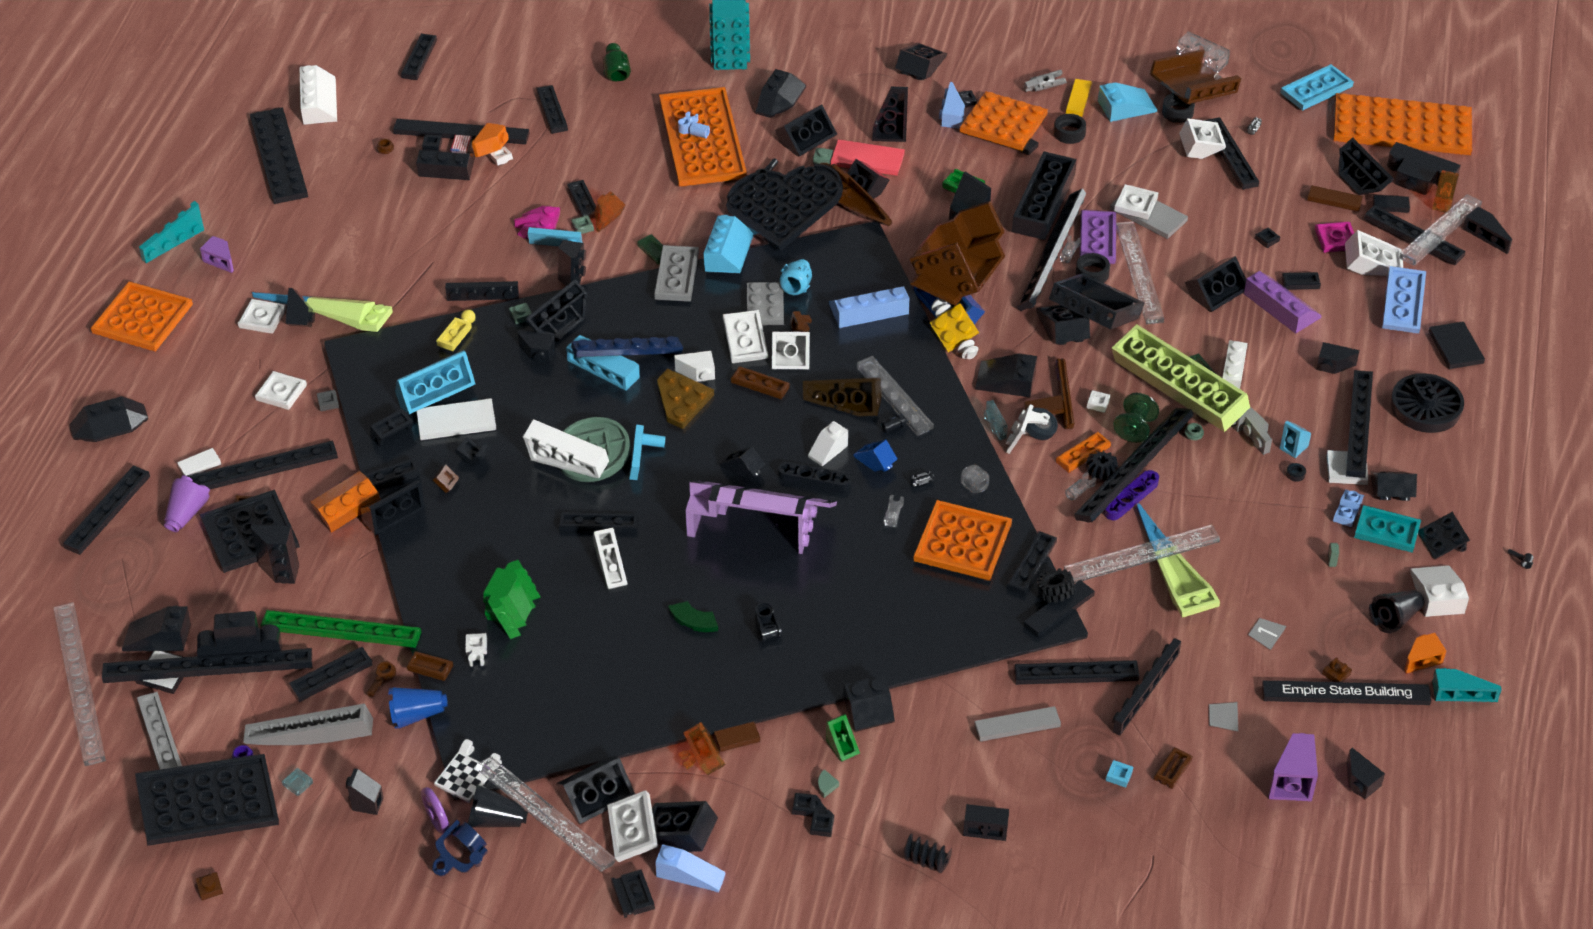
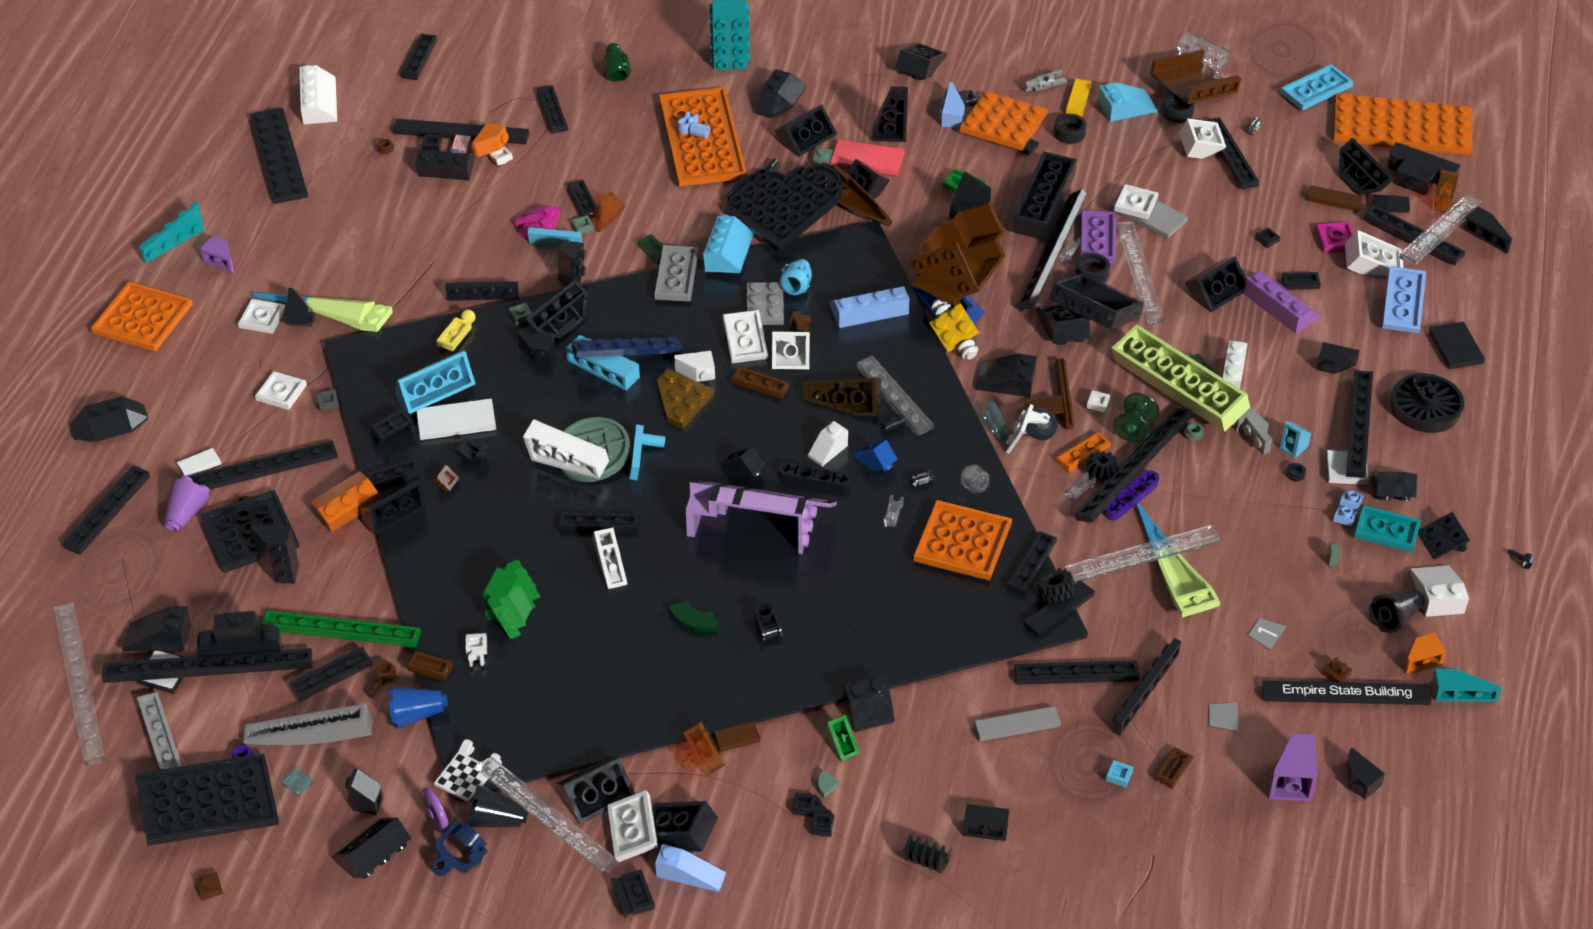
none -> black slope [332,817,412,879]

